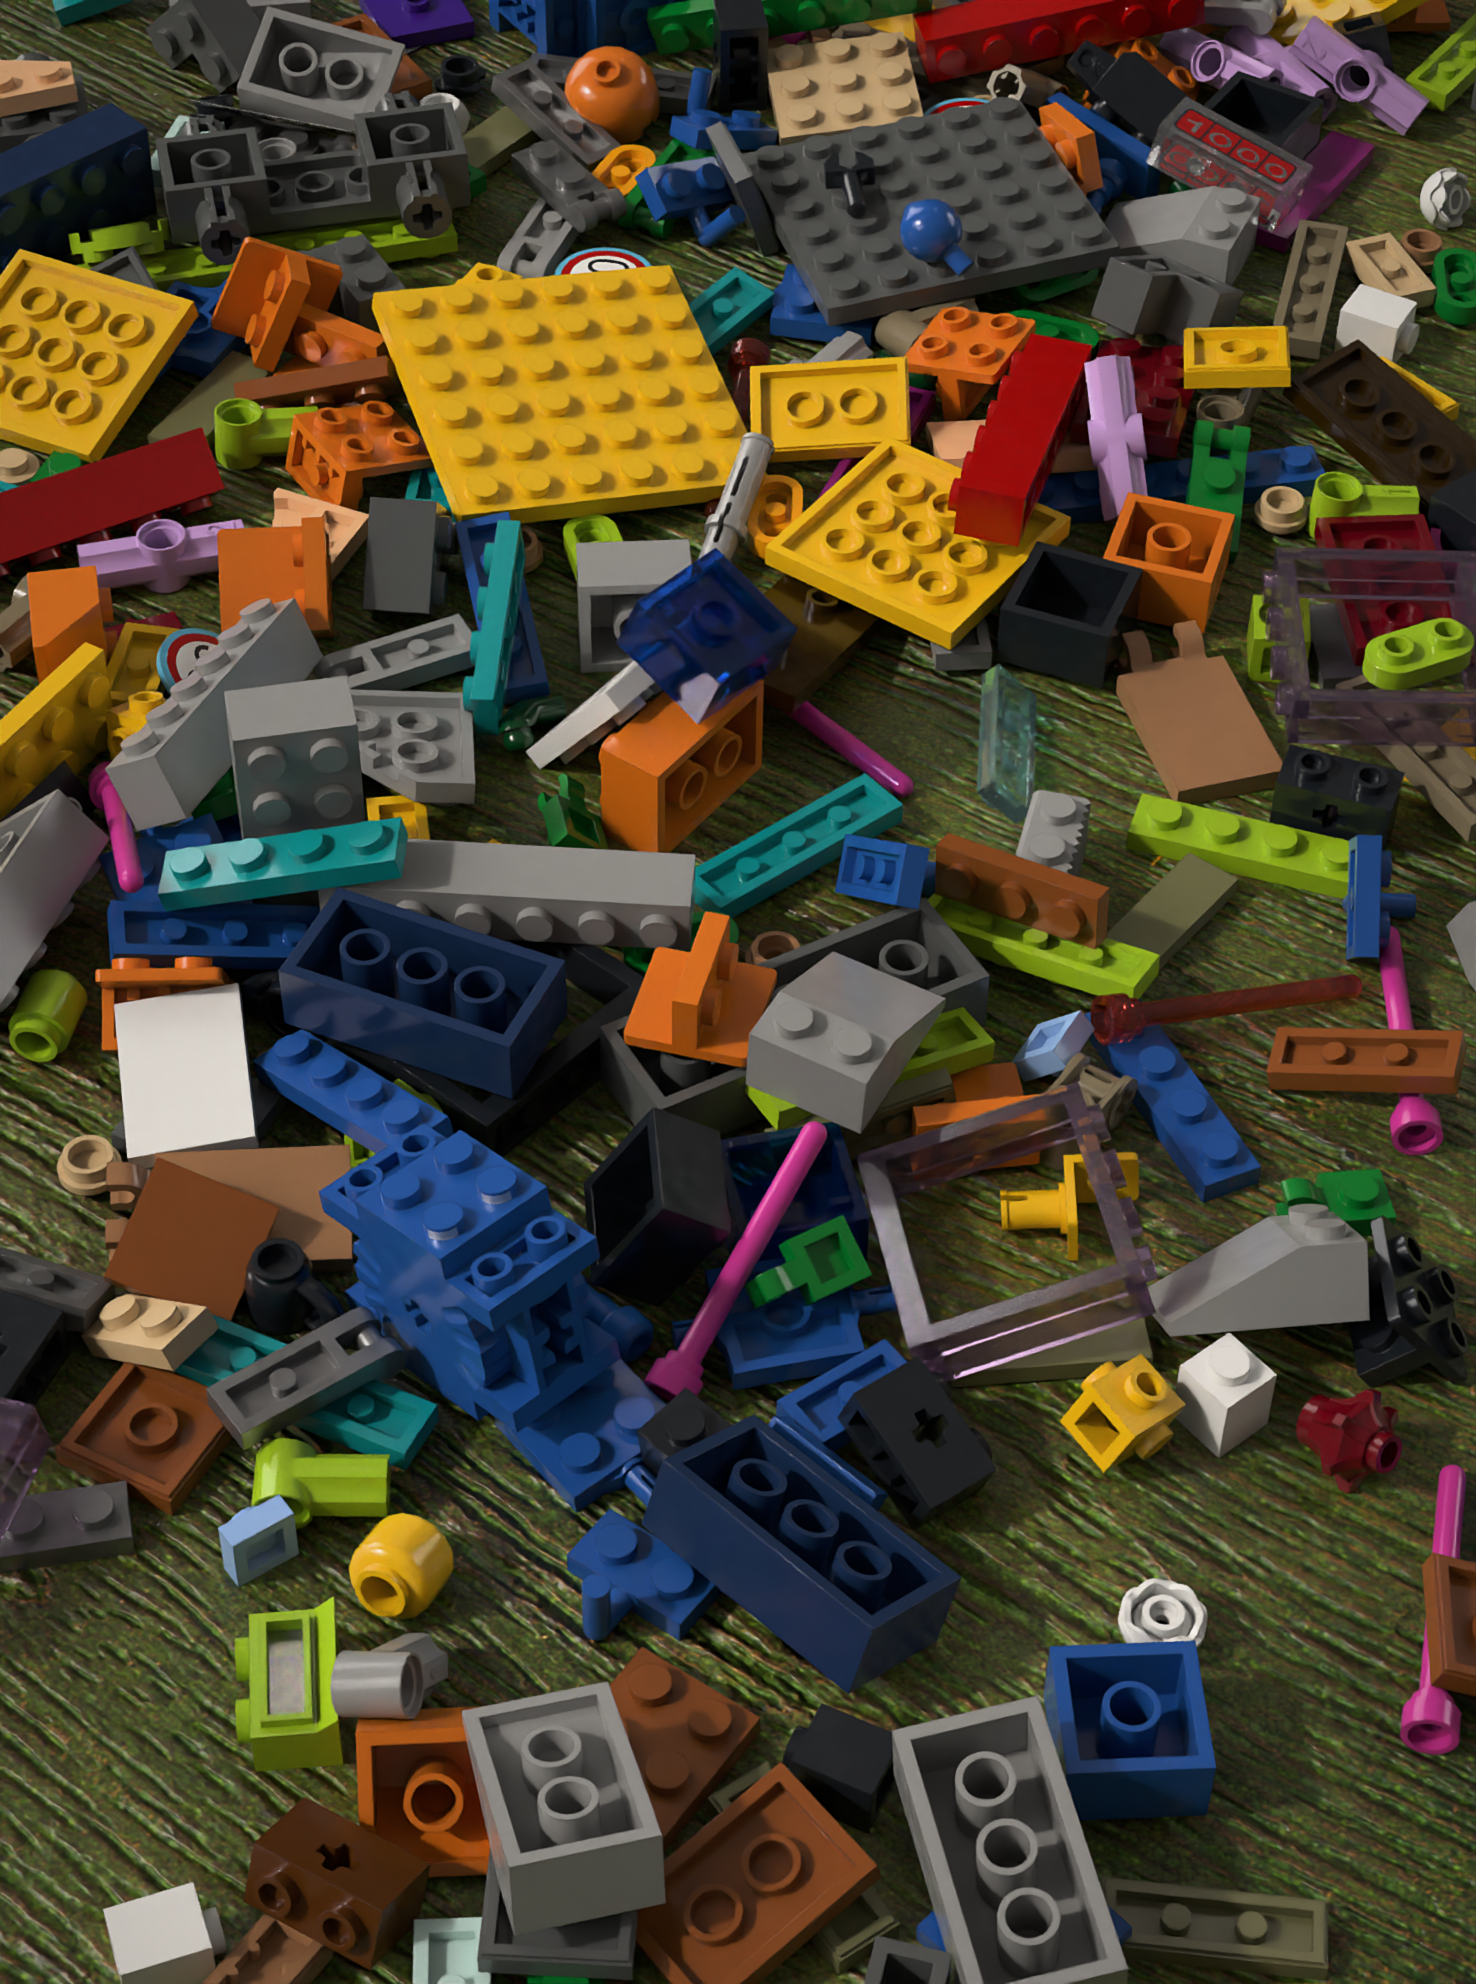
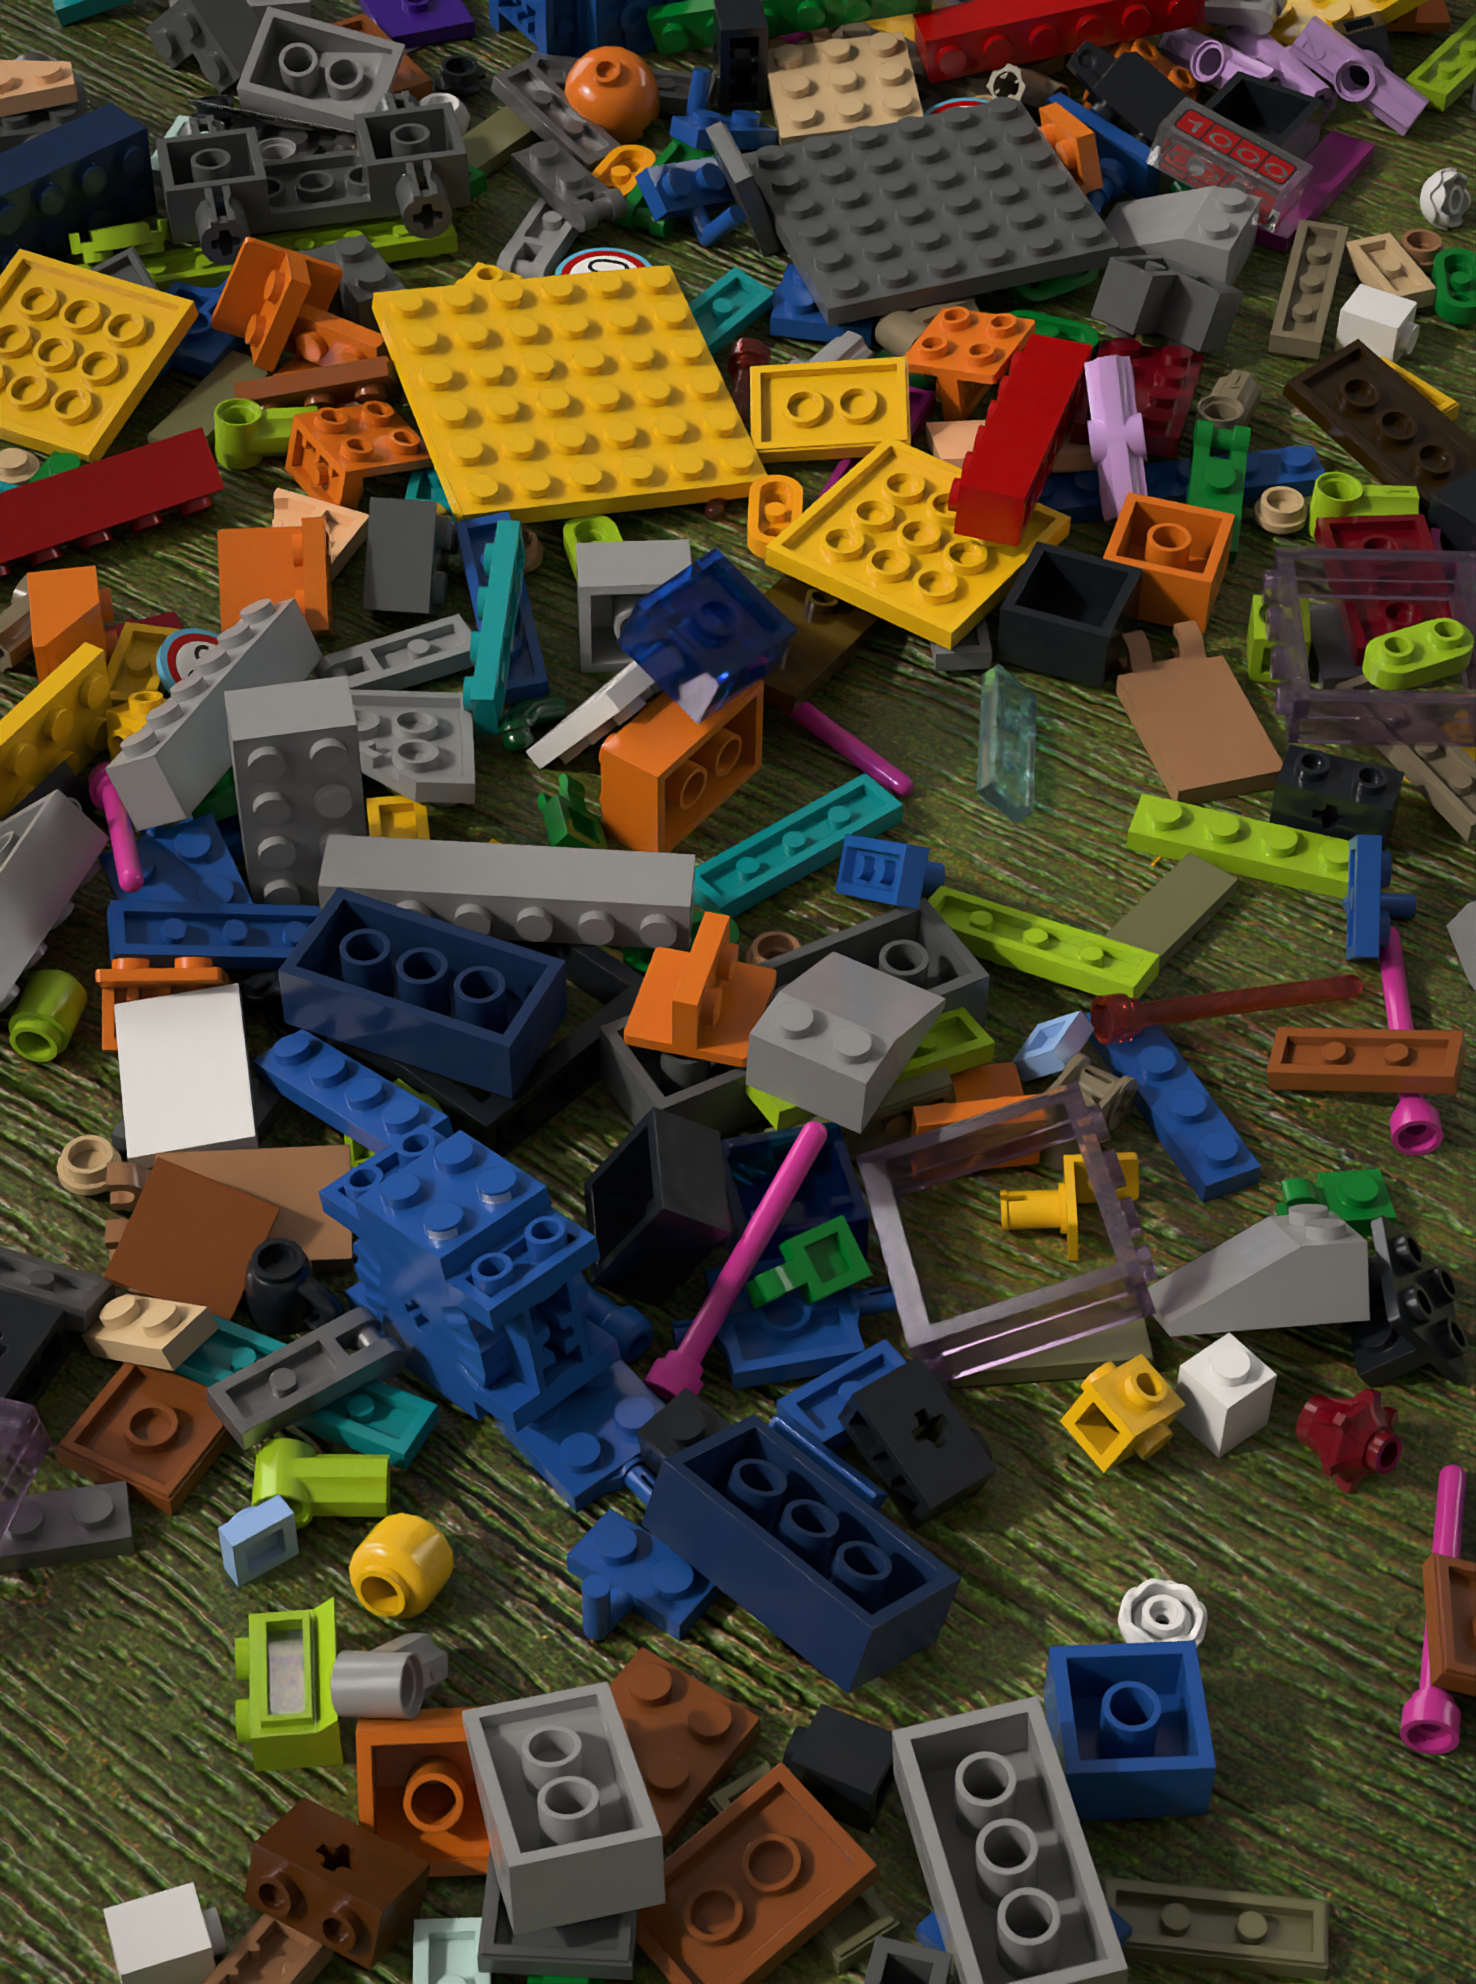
lavender piece [77,519,244,593] -> none
teal plate [158,817,408,911] -> none
light grey pin [693,432,775,585] -> none
black bar [824,151,875,218] -> none
blue piece [900,199,974,277] -> none
dark orange plate [935,833,1110,950] -> none
light grey brick [1015,790,1091,877] -> none
yellow tile [1184,326,1291,389] -> none

